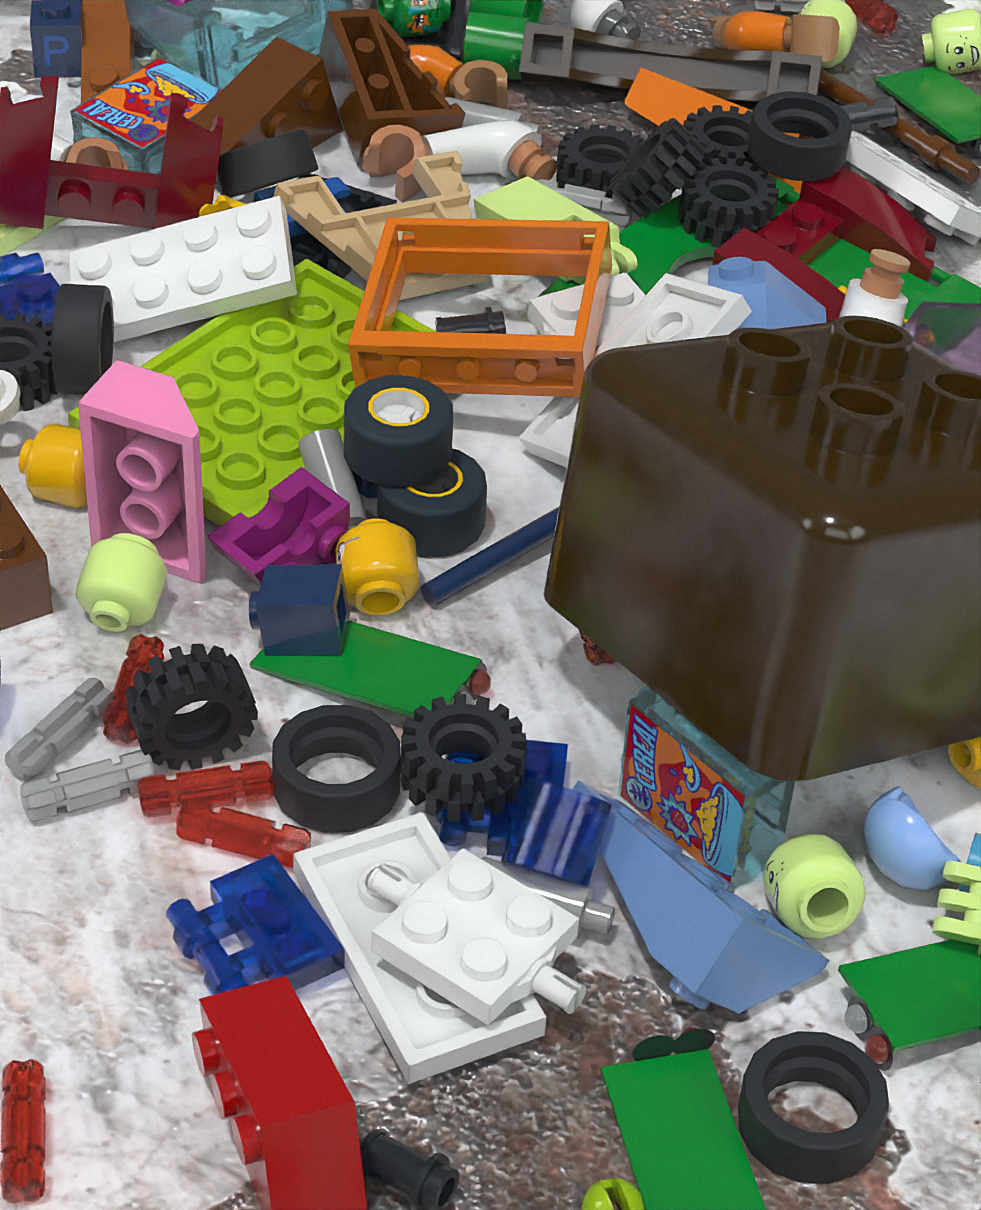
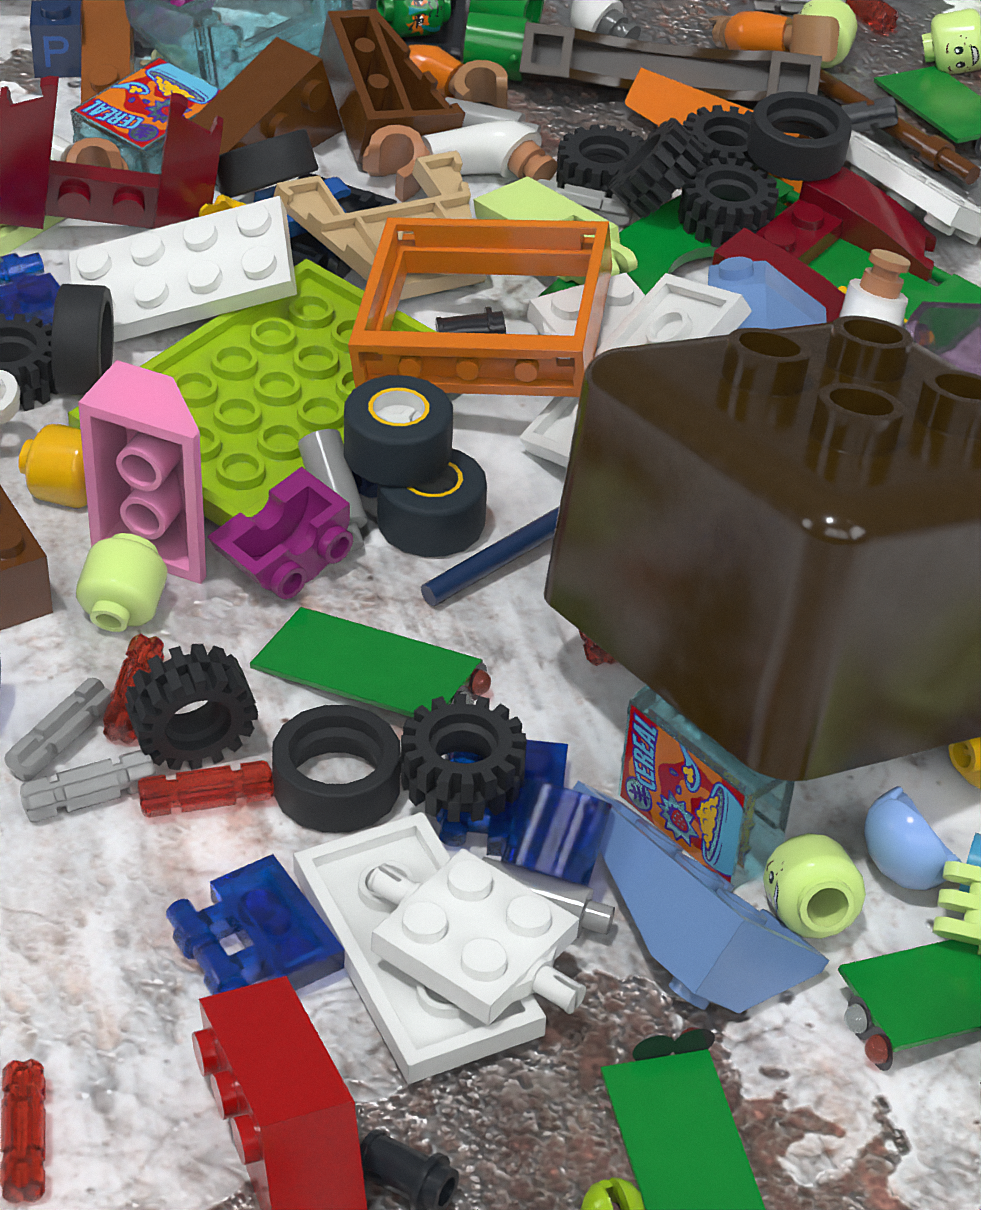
clear red axle [176,799,311,869] -> none
dark blue brick [249,564,350,656] -> none
yellow head [336,518,420,616] -> none
black tyre [738,1031,889,1184] -> none

